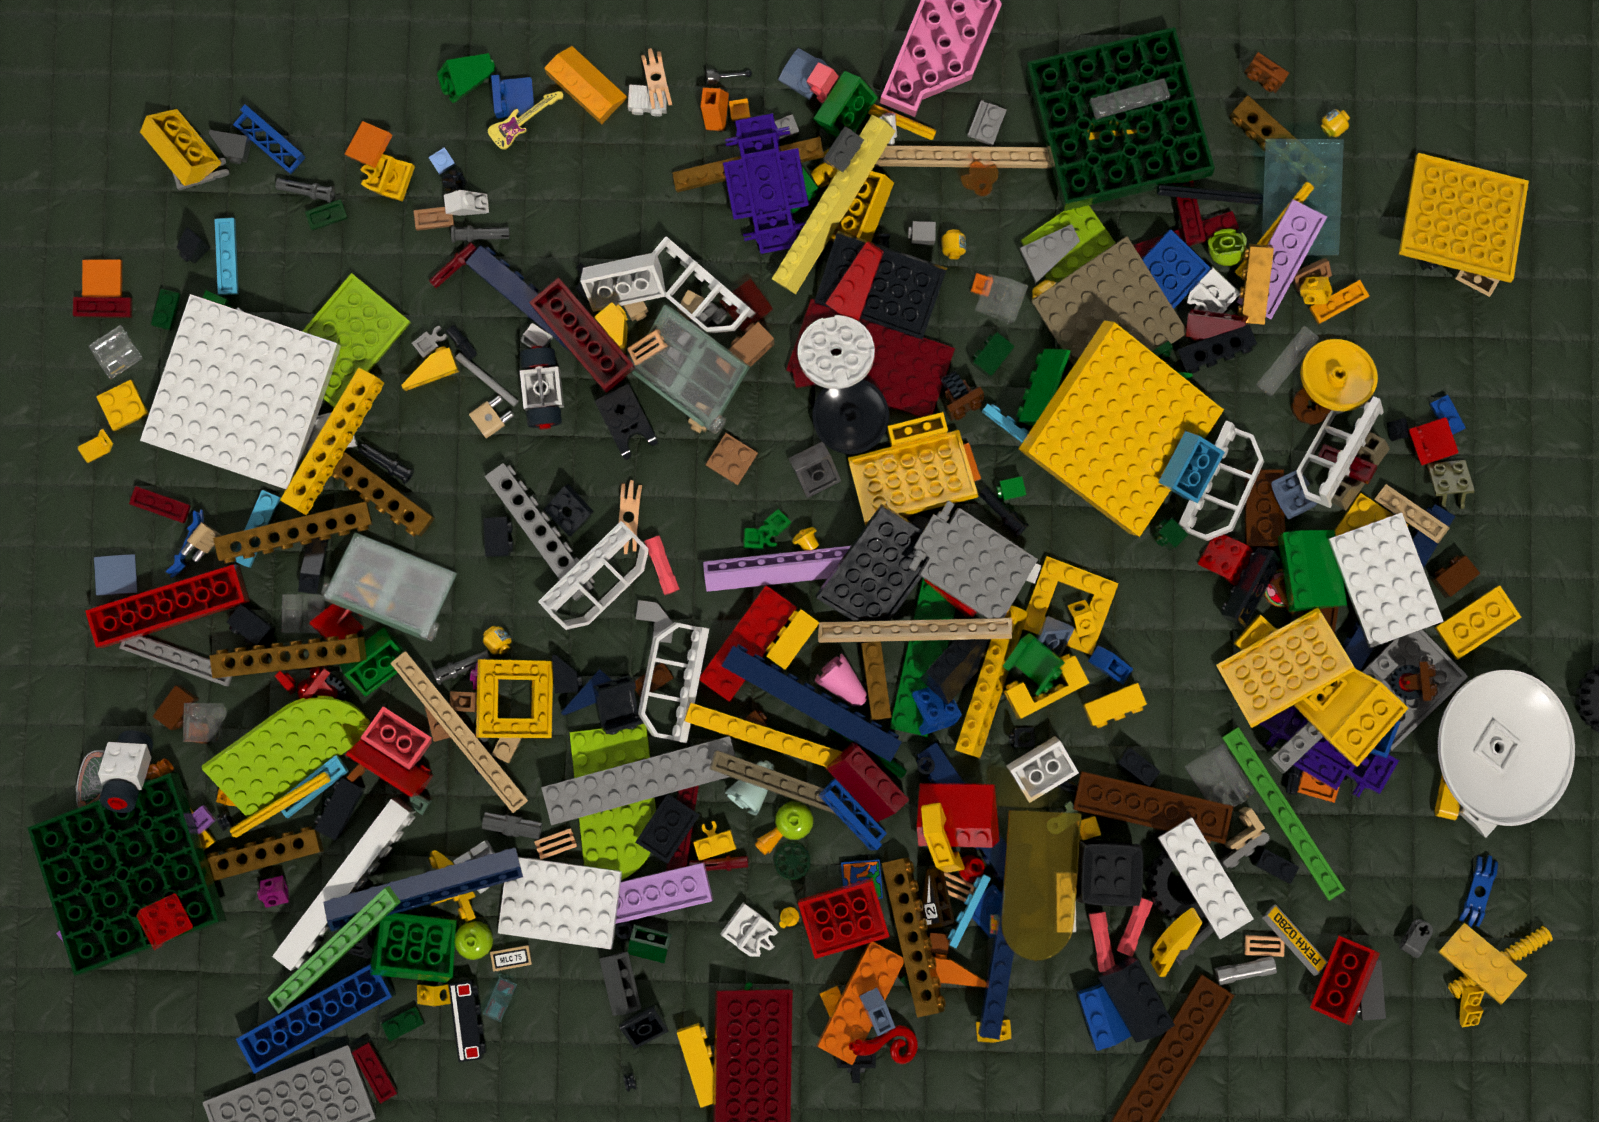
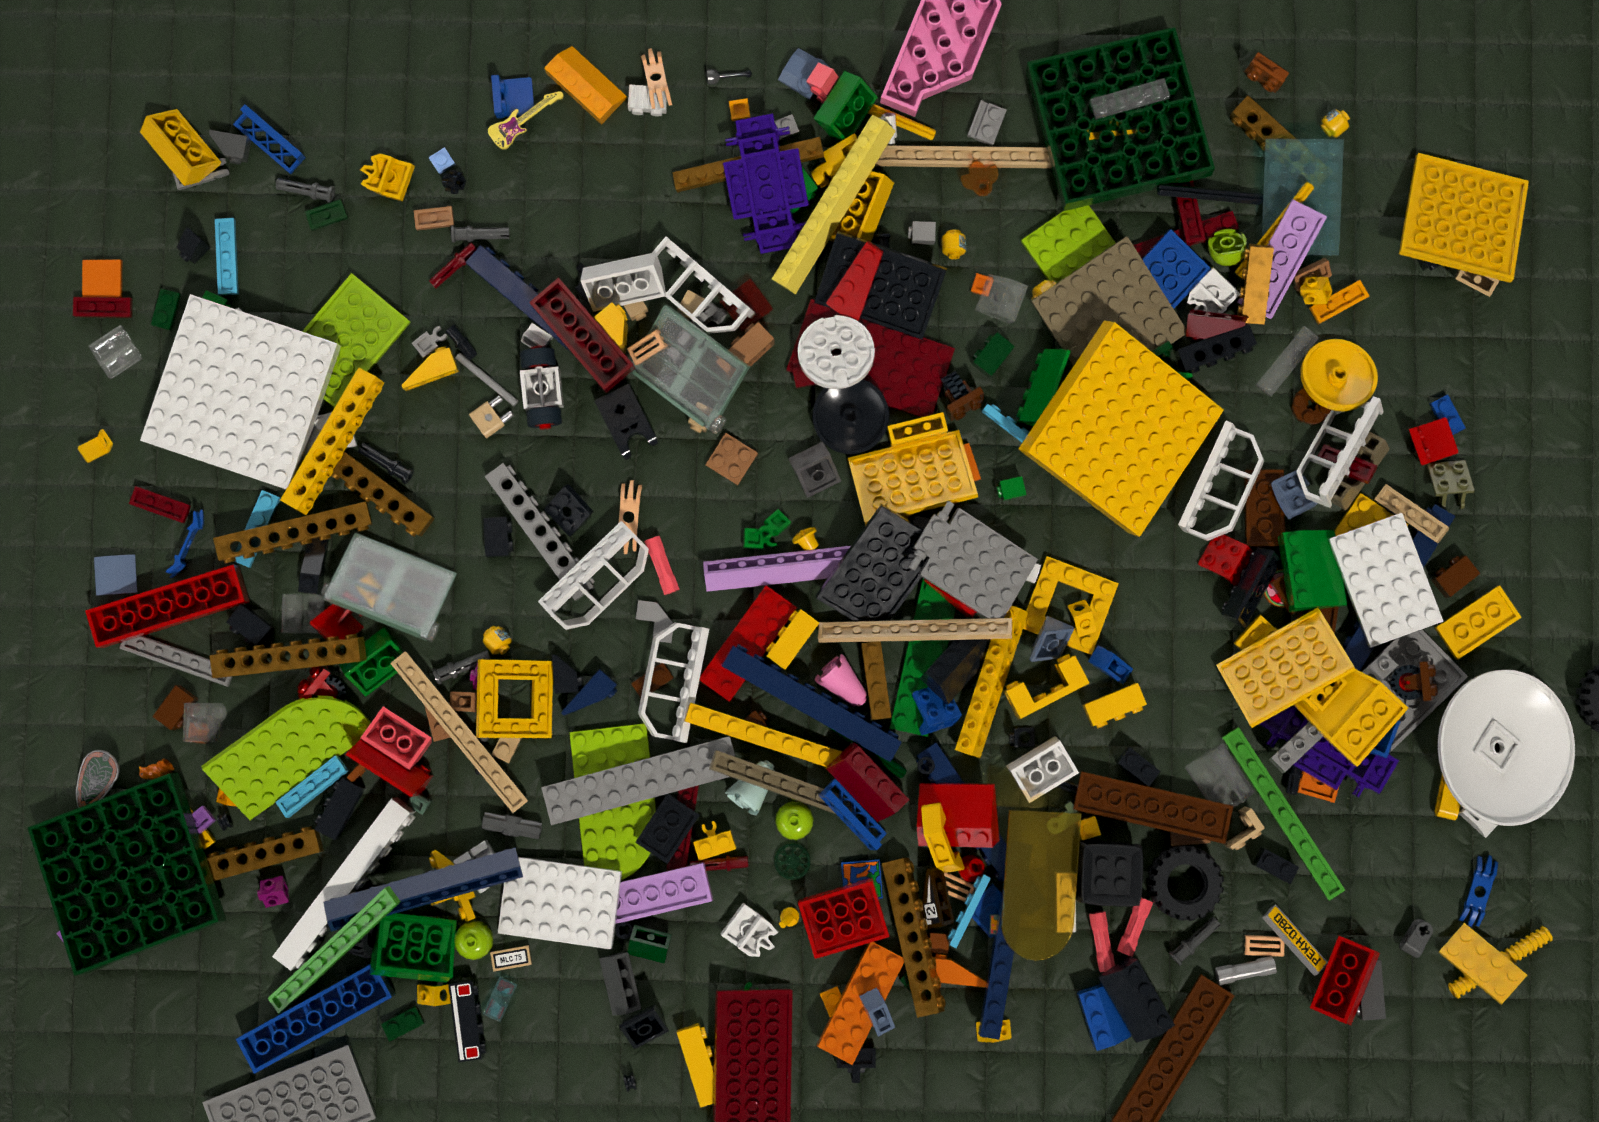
yellow plate [96,380,149,431] -> none
brick [98,730,153,813] -> none
red bracket [136,893,193,950] -> none
tan piece [181,522,222,562] -> none
yellow axle [230,772,331,838] -> none
red plate [275,671,296,695] -> none
orange tile [345,121,393,168] -> none
dark red plate [352,1042,398,1104] -> none
green slope [437,53,495,103] -> none
white slope [444,190,489,216] -> none
light nougat tile [534,828,577,860] -> none
black panel [593,676,643,735] -> none
orange slope [701,88,729,131] -> none
light orange cone [755,827,783,855] -> none
dark grey bracket [823,127,864,172] -> none
red plant [849,1025,918,1064] -> none
black pin [978,487,1029,537] -> none
green panel [1003,633,1065,696] -> none
light grey wing [1019,224,1080,283] -> none
yellow slope [1150,908,1203,977] -> none
dark green brick [1153,518,1189,550] -> none
dark azure brick [1158,431,1225,503] -> none
white plate [1158,817,1253,939] -> none
light grey hinge [1219,831,1270,868] -> none
black plate [1387,418,1410,441] -> none
yellow slope [1460,986,1485,1027] -> none

